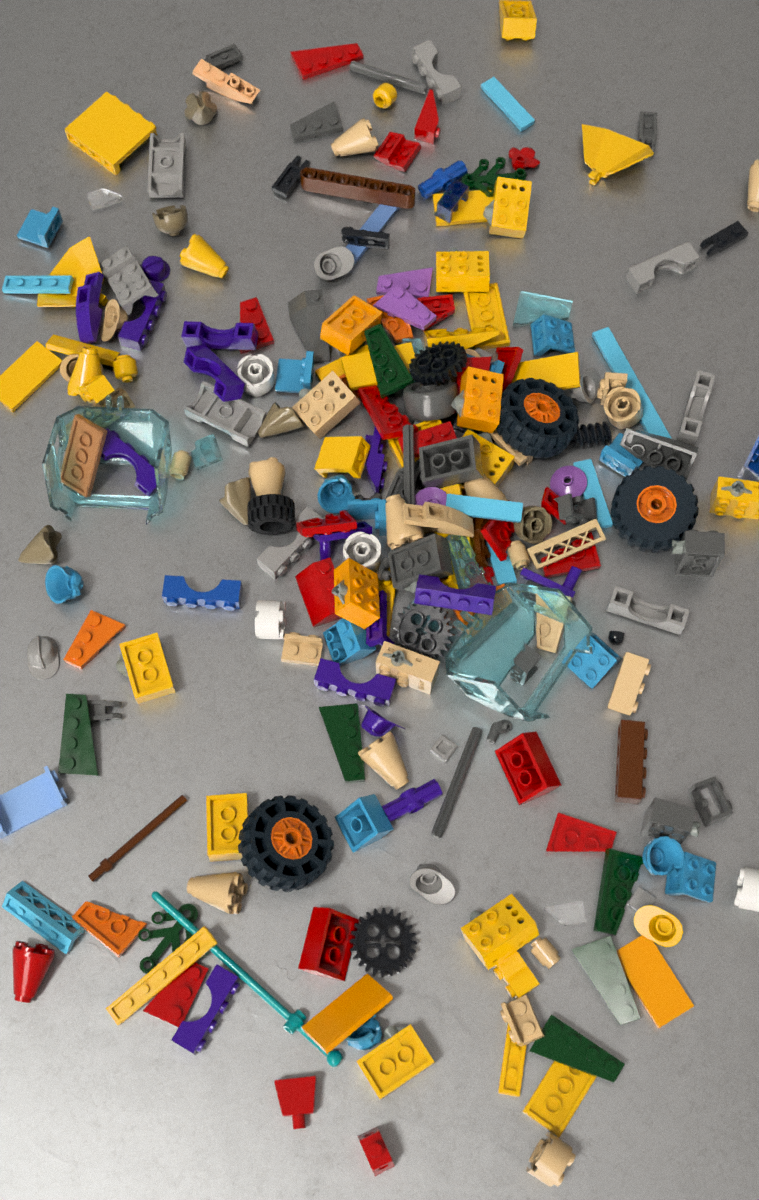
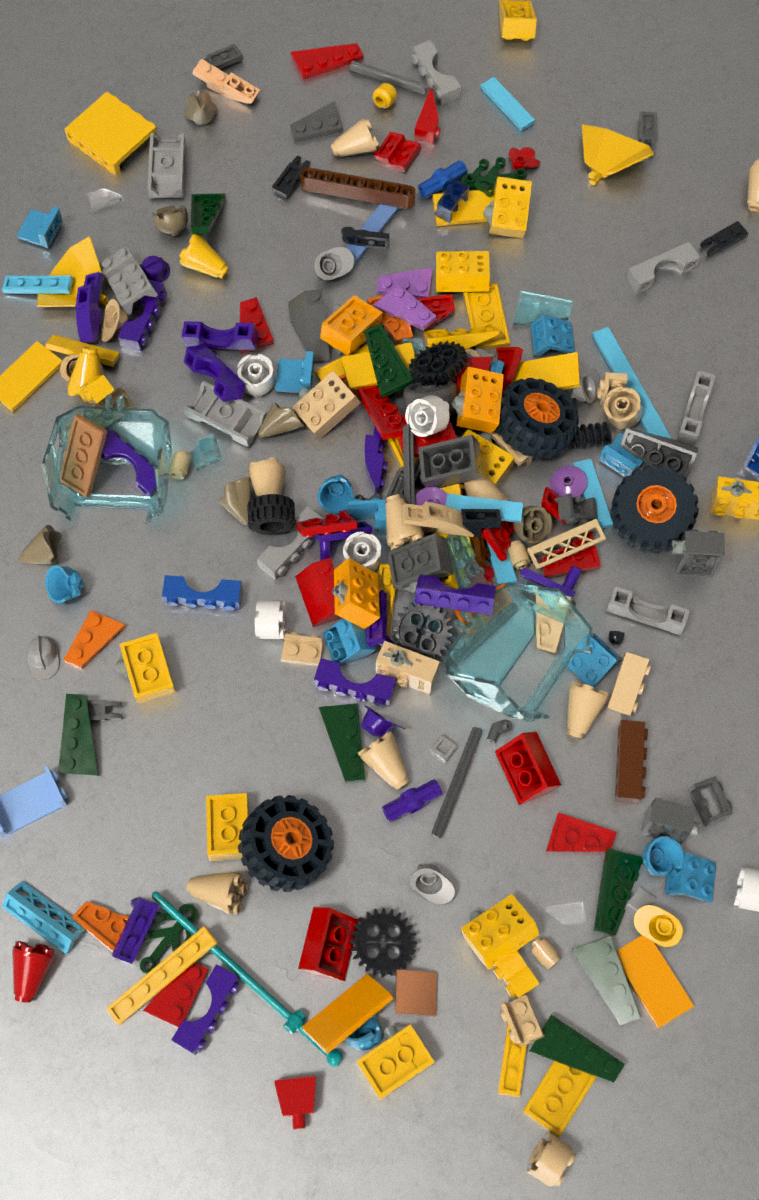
reddish brown bar [88,795,187,882] -> none
yellow head [113,355,138,383] -> none
yellow panel [314,436,370,478] -> none
dark azure slope [335,794,393,853] -> none
red torso [357,1127,395,1176] -> none
dark grey arm [378,557,391,581] -> none
dark grey window [510,643,542,686] -> none
none -> dark purple piece [112,896,159,964]
none -> dark green wing [191,193,226,235]
none -> nougat slope [395,970,437,1017]
none -> white brick [405,395,449,437]
none -> black slope [461,509,501,538]
none -> tan cone [567,682,609,739]

